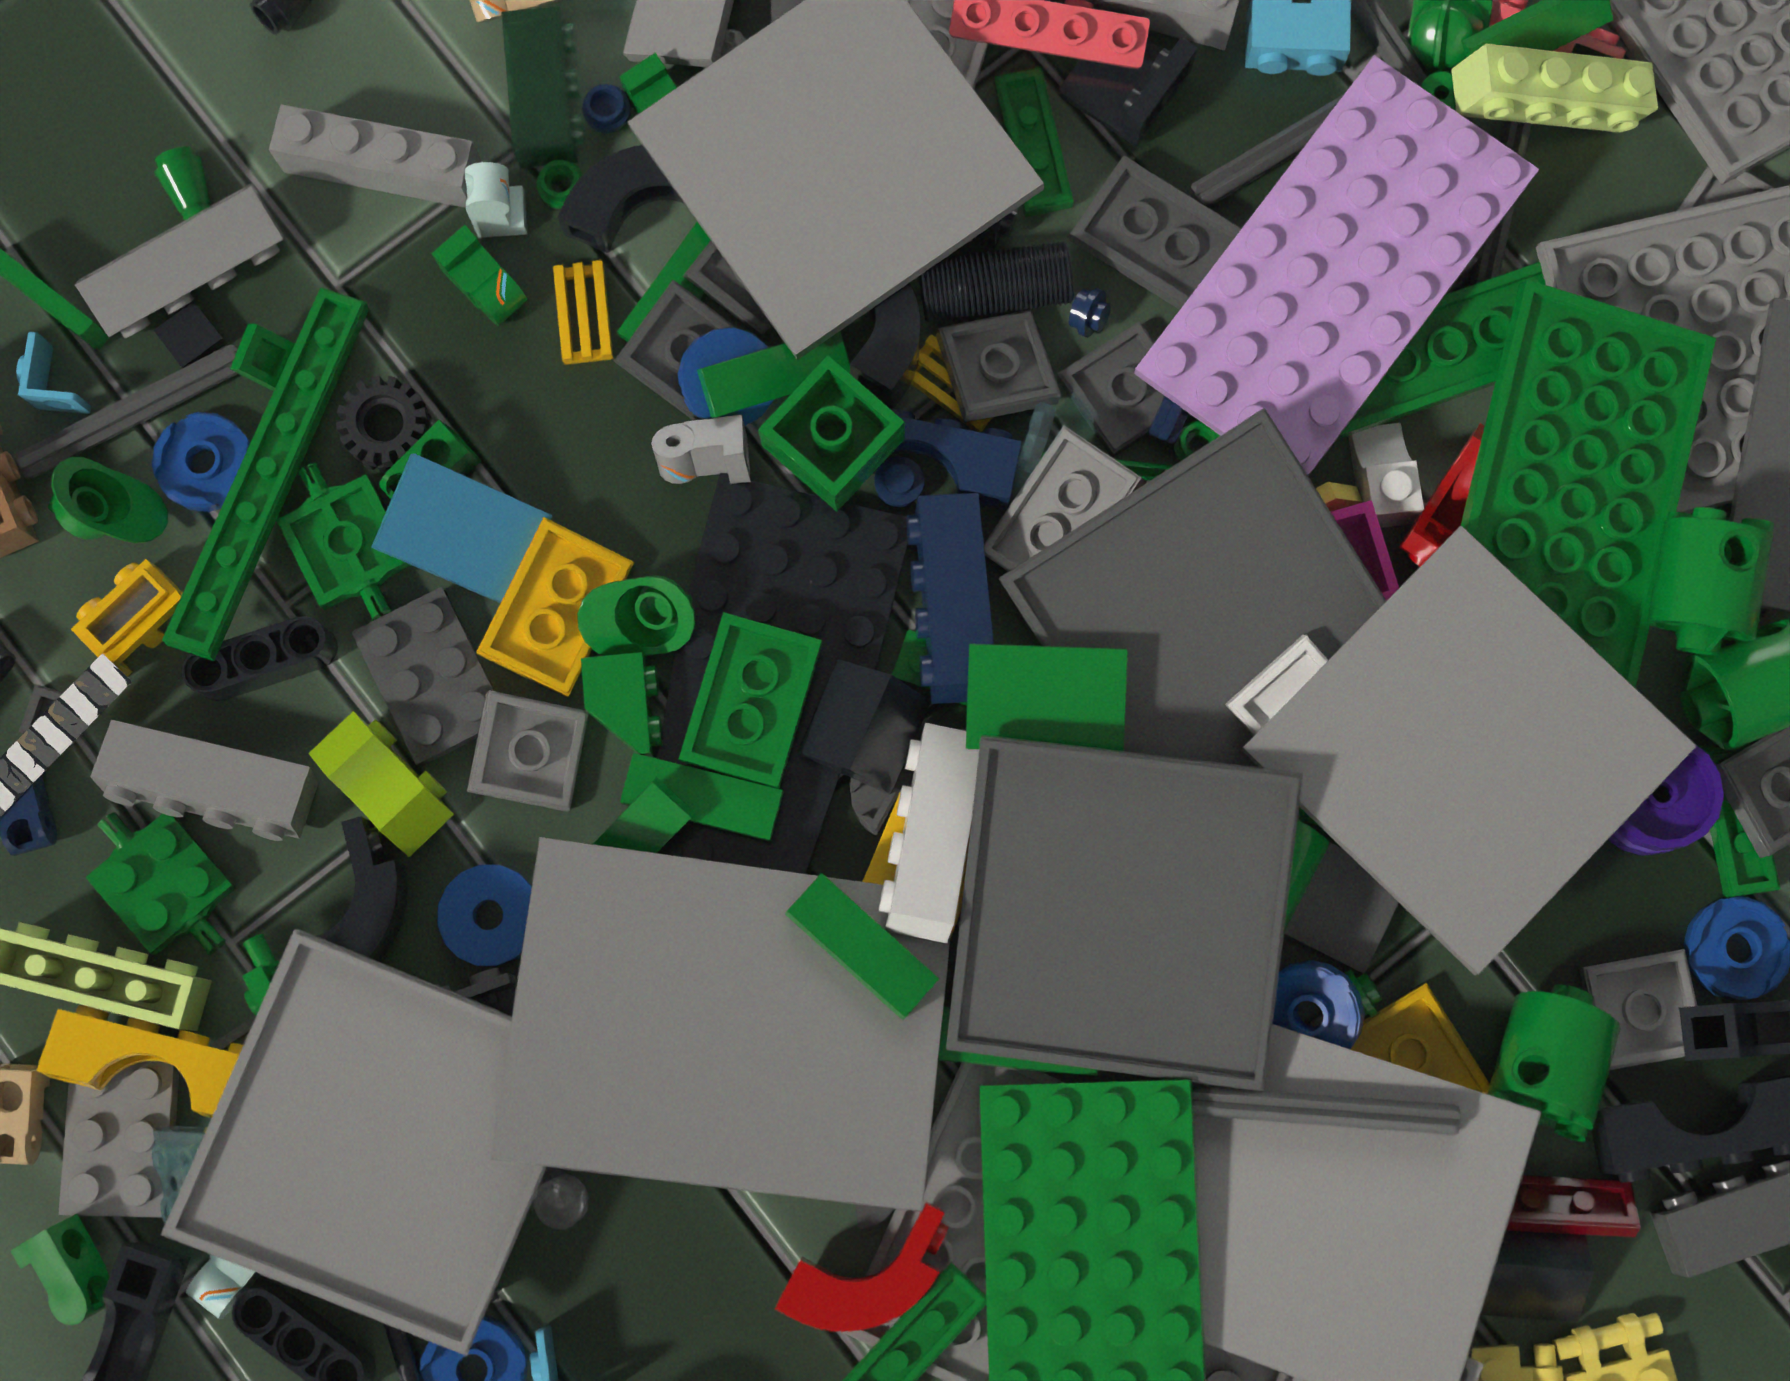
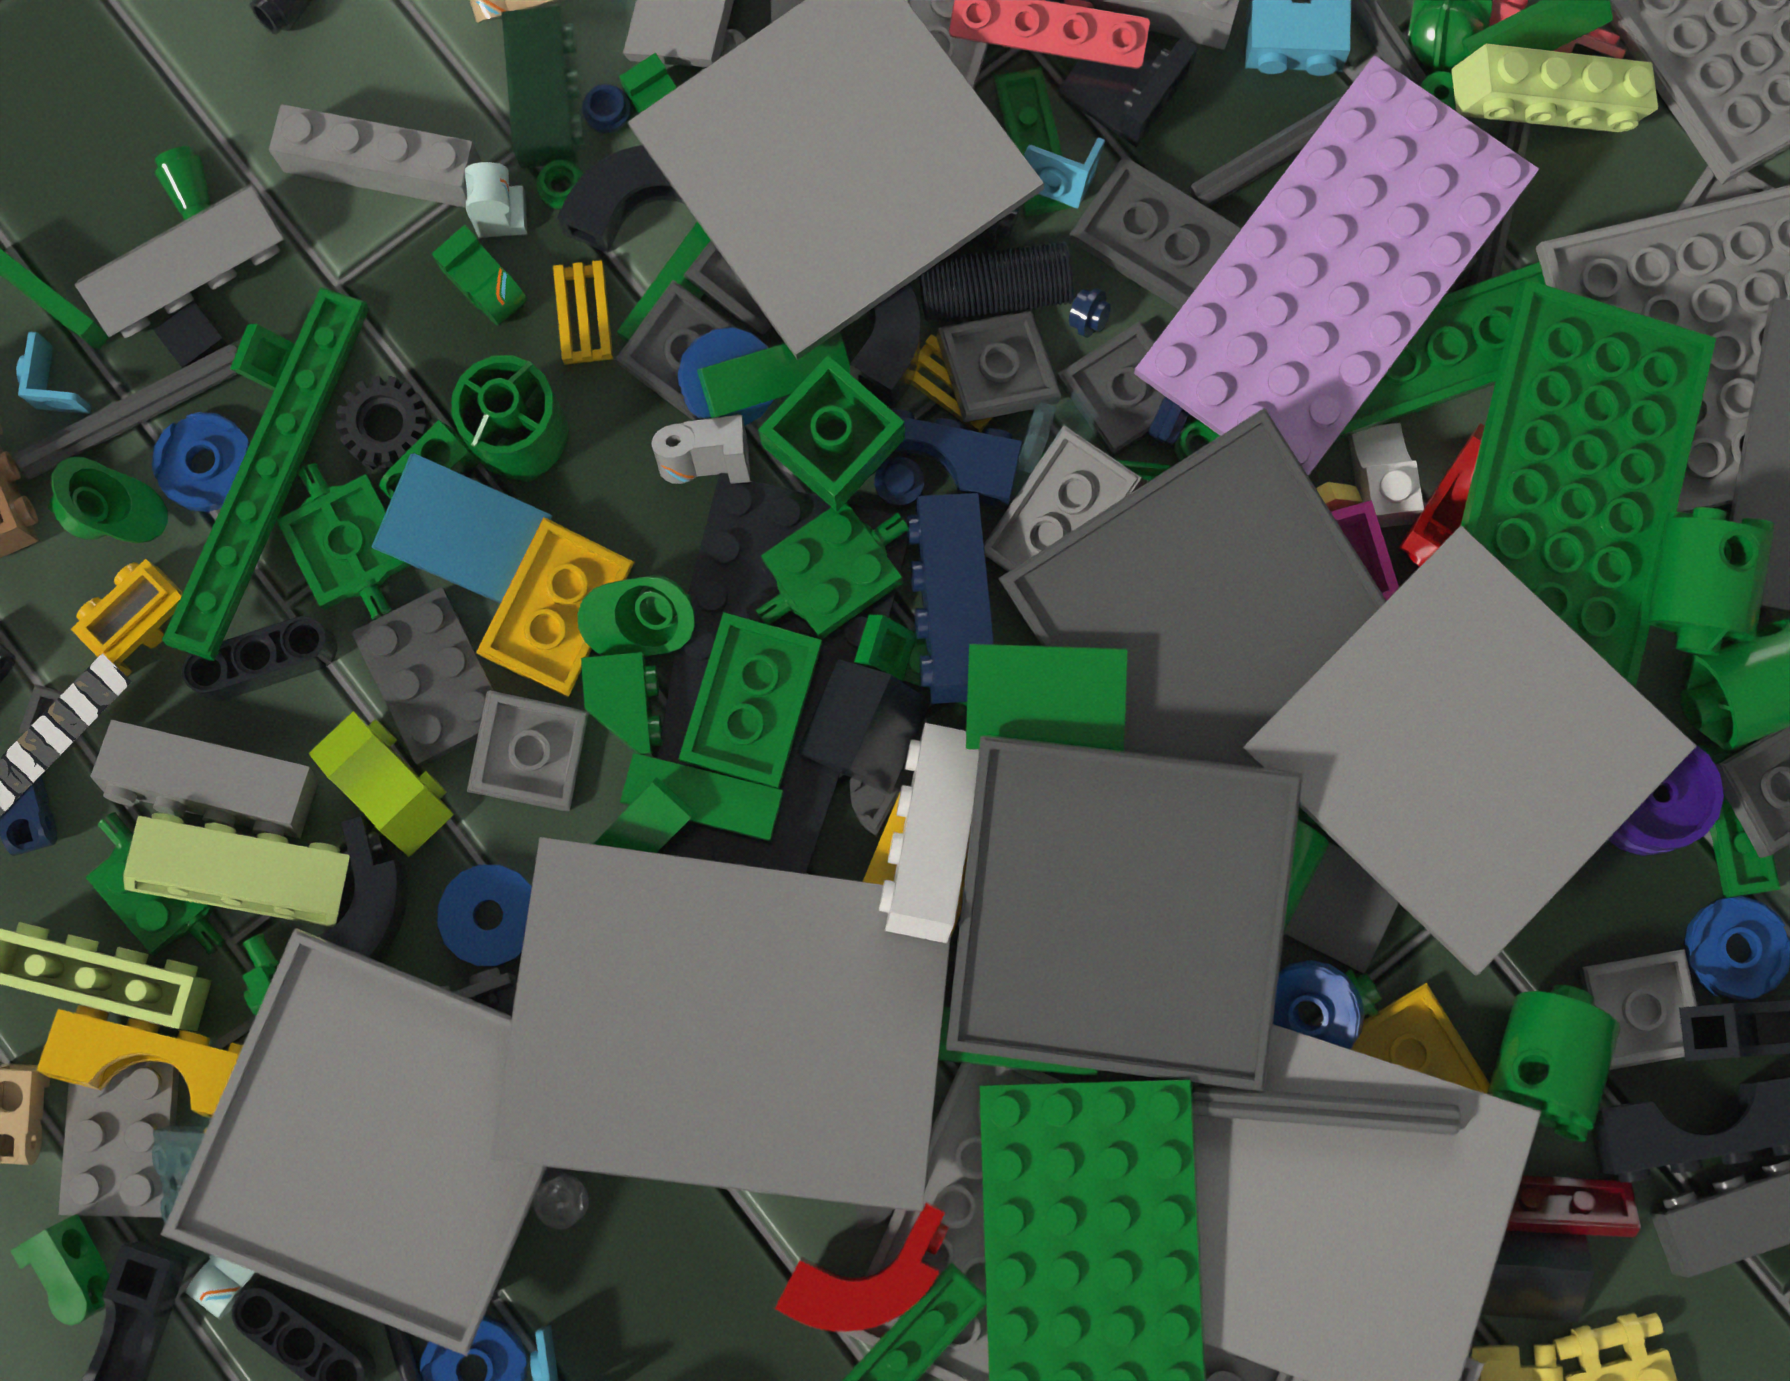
green tile [785,873,939,1020] -> none
white tile [1225,635,1328,736] -> none
none -> yellowish green brick [123,813,350,927]
none -> green cylinder [451,355,569,482]
none -> green plate [755,502,909,640]
none -> green plate [854,615,916,681]
none -> medium azure bracket [1024,137,1105,209]

